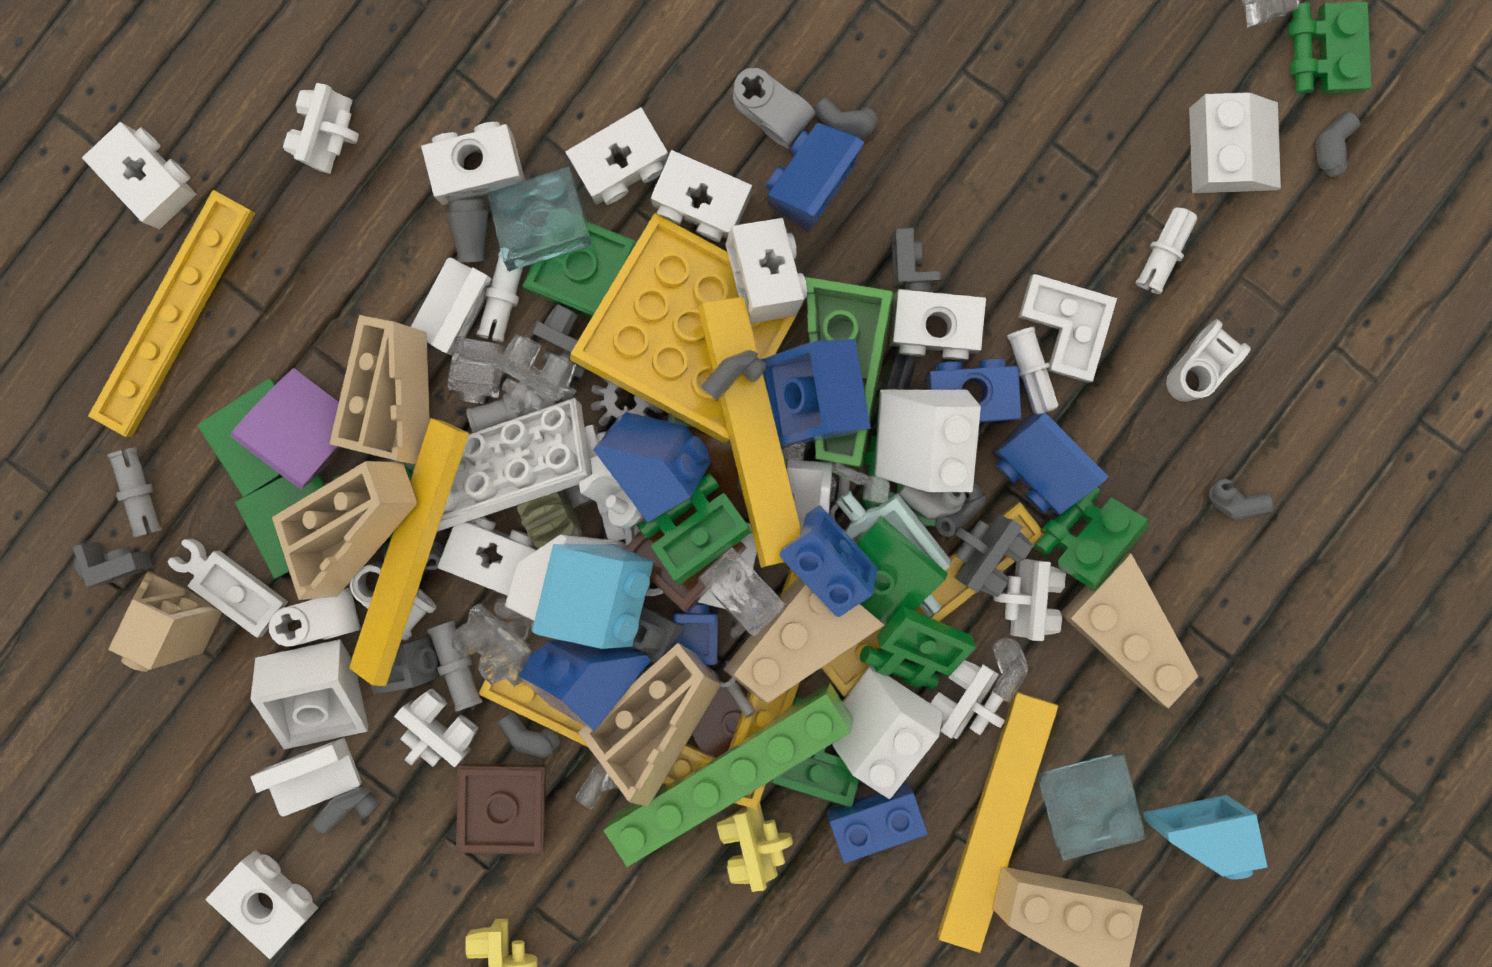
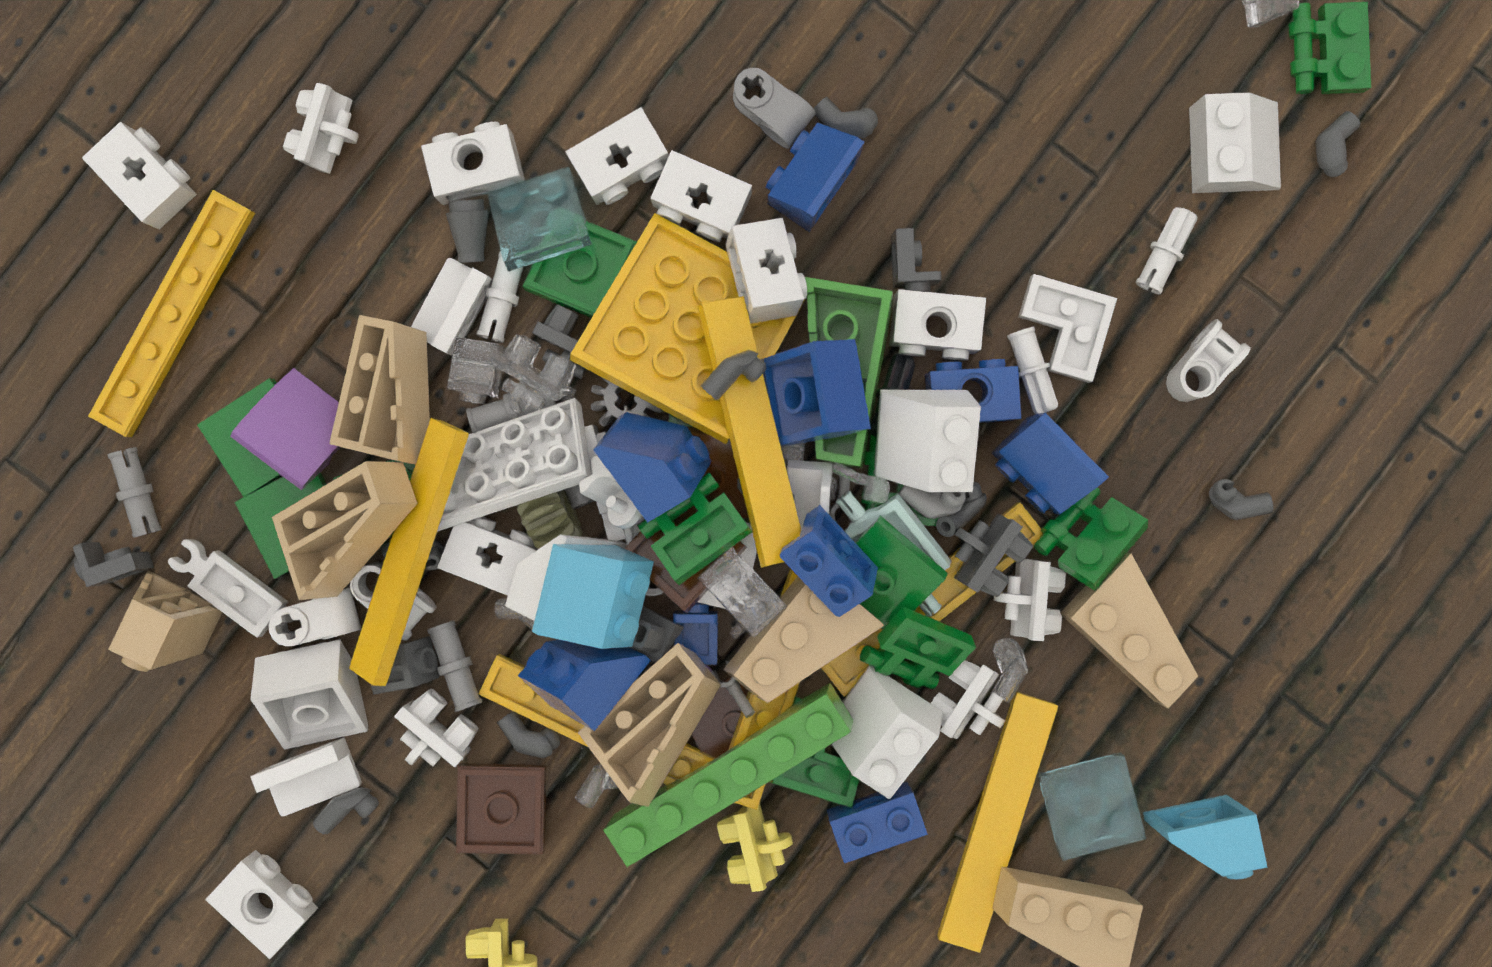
clear hips [452,603,532,687] -> none

